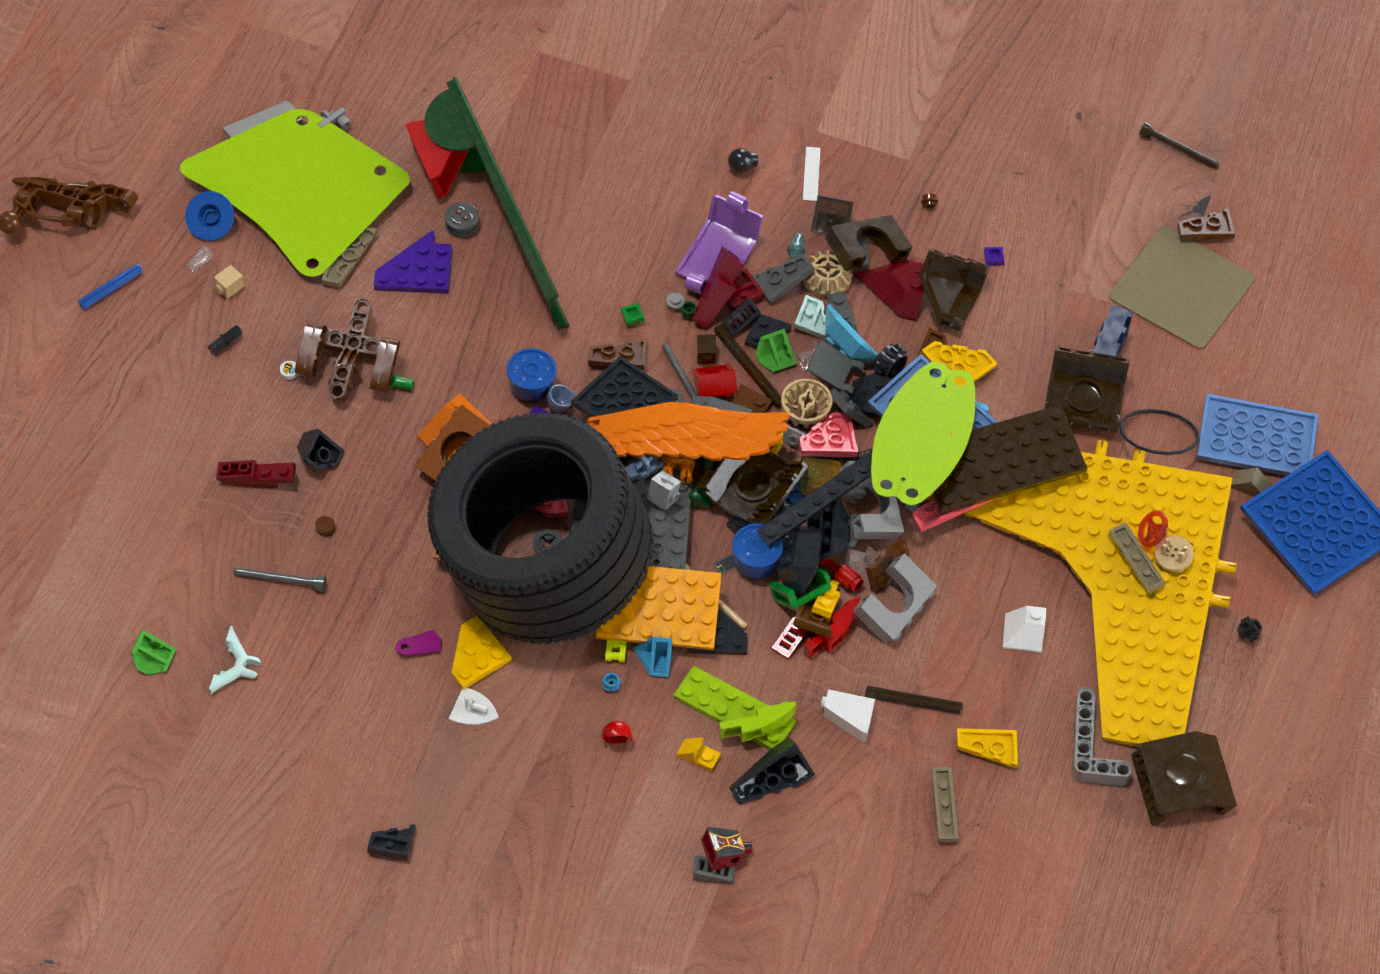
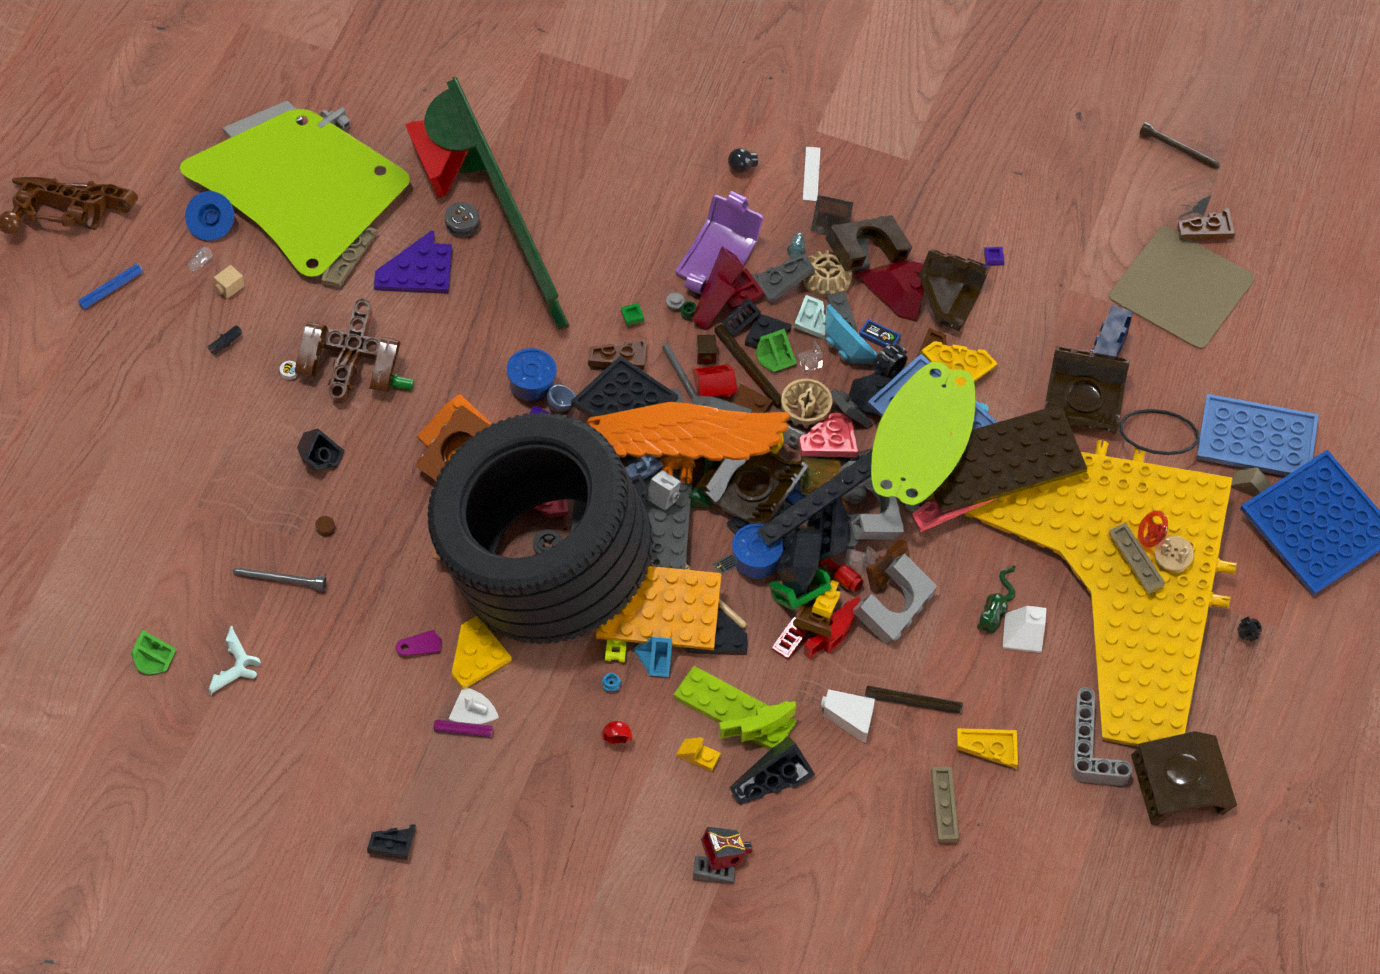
dark red slope [216,460,296,488] -> none
dark grey flag [806,340,865,395] -> none
reddish brown plate [921,193,939,208] -> none
none -> magenta axle [434,720,493,737]
none -> tile [859,319,901,348]
none -> dark green animal [977,565,1016,632]

